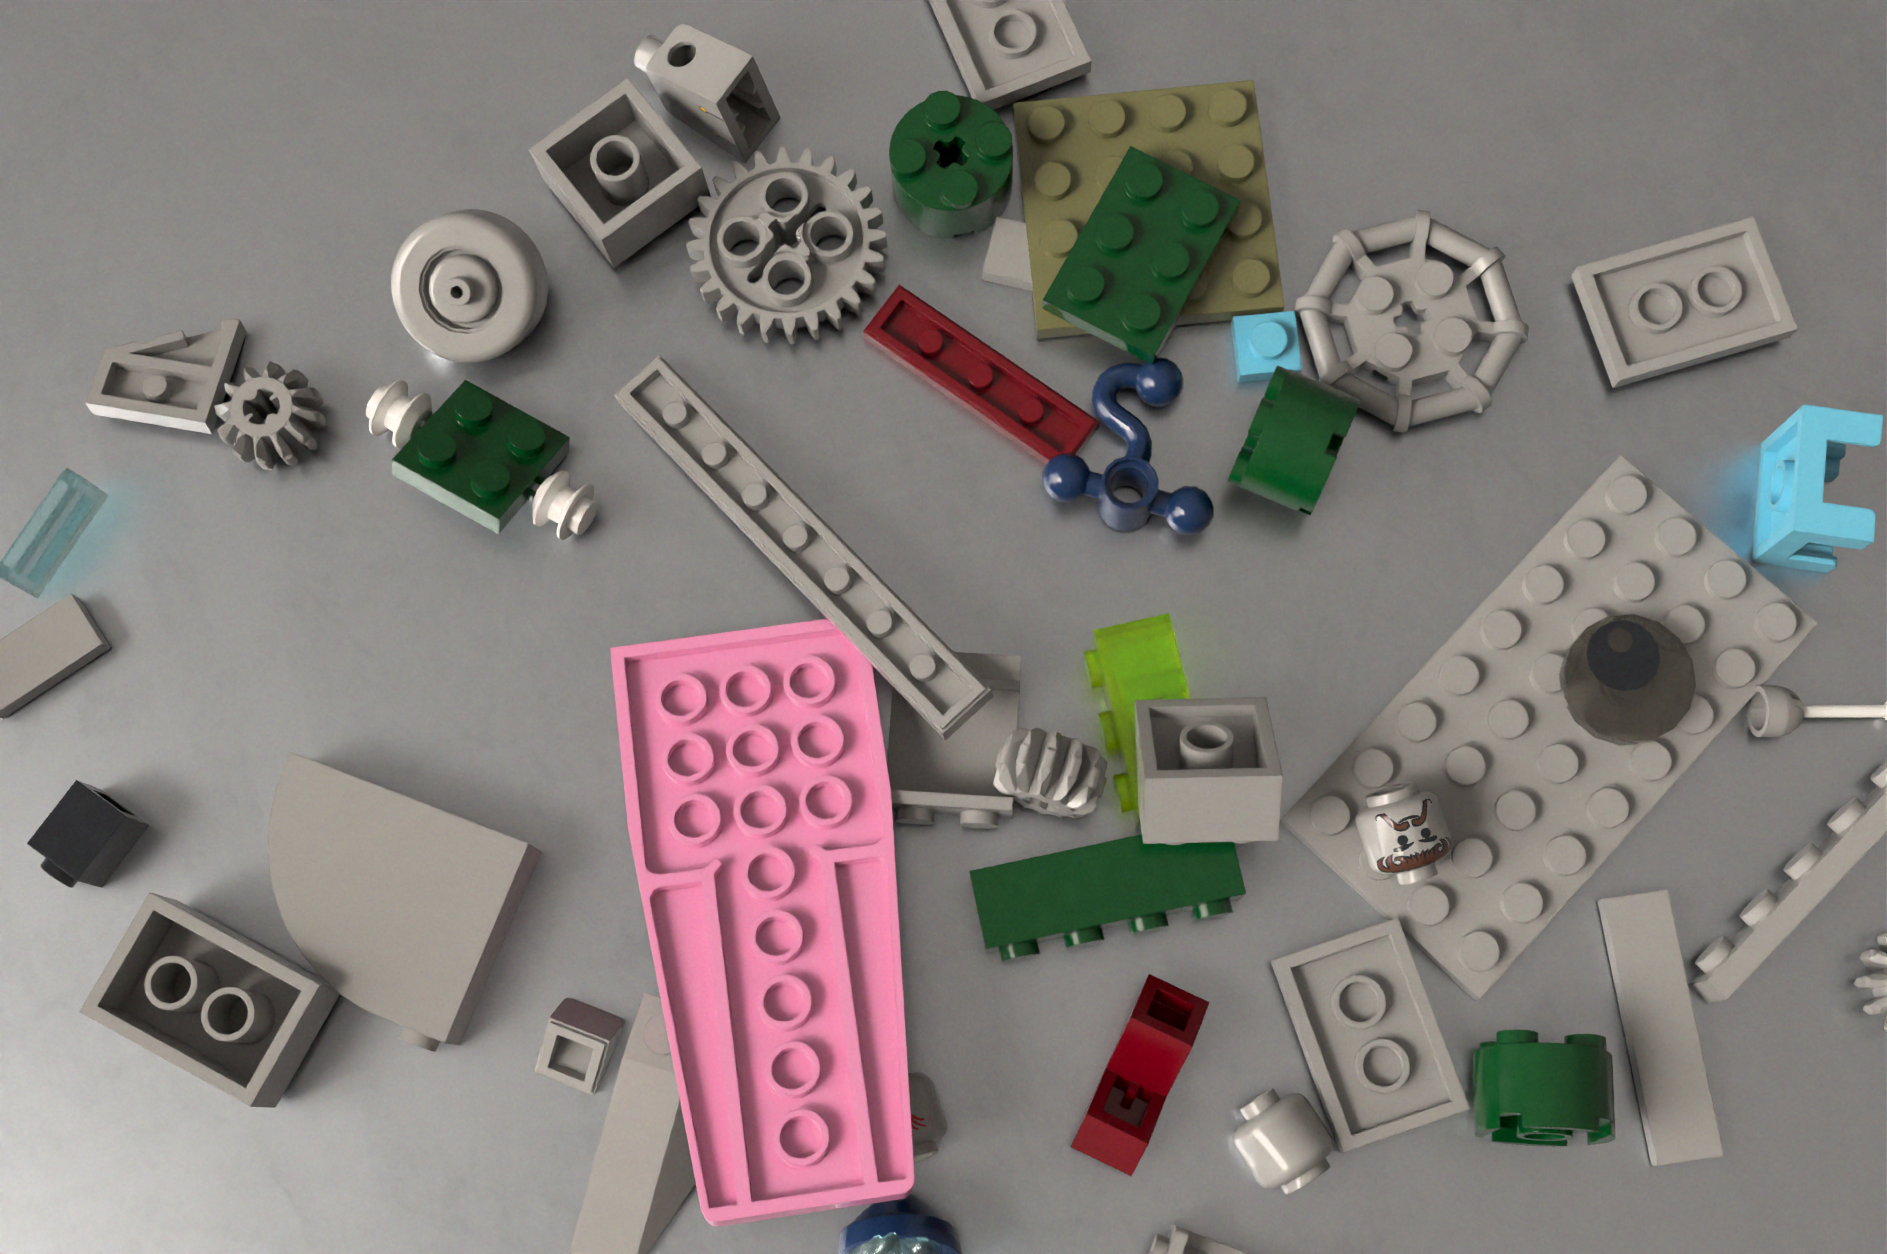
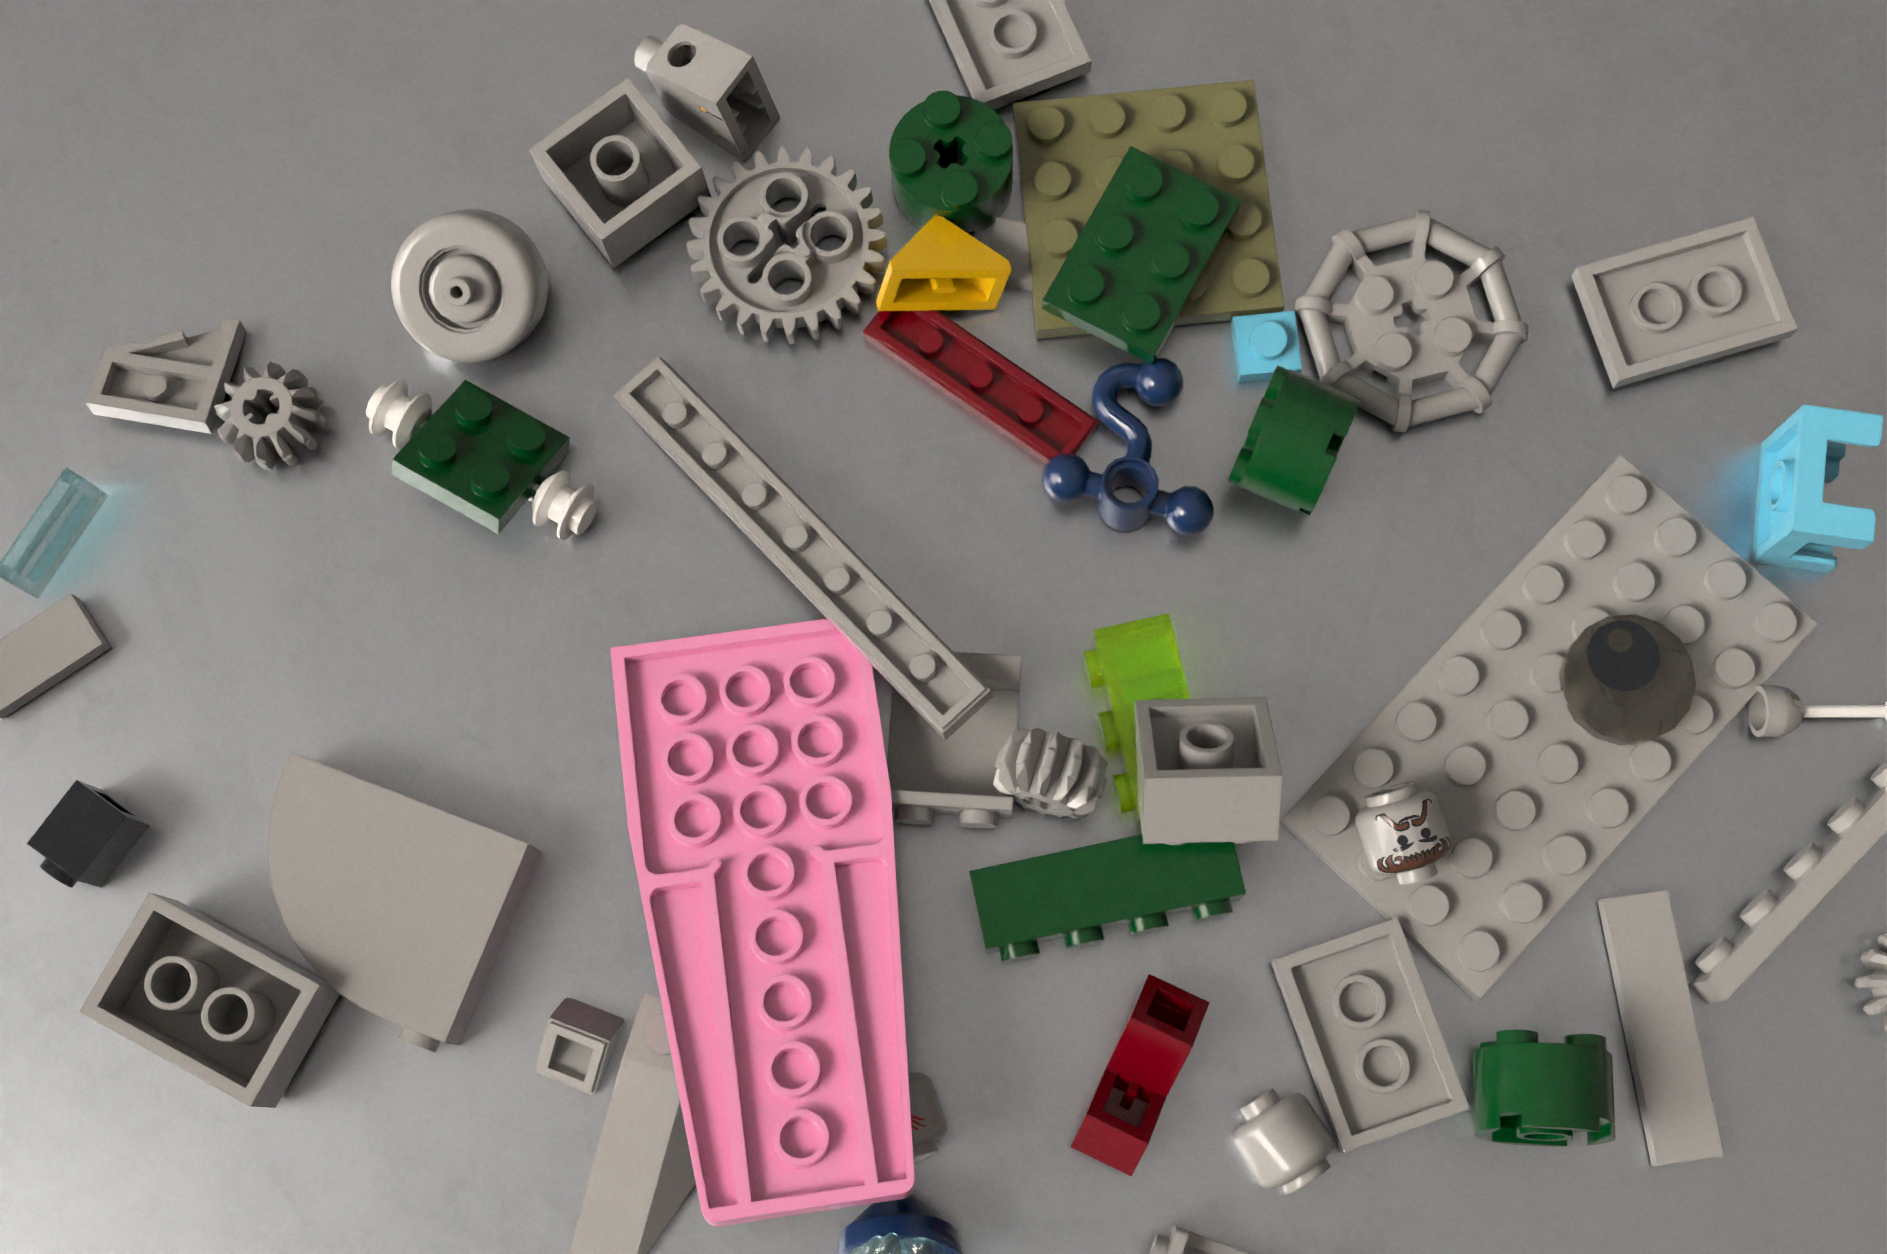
none -> yellow slope [876,215,1011,311]

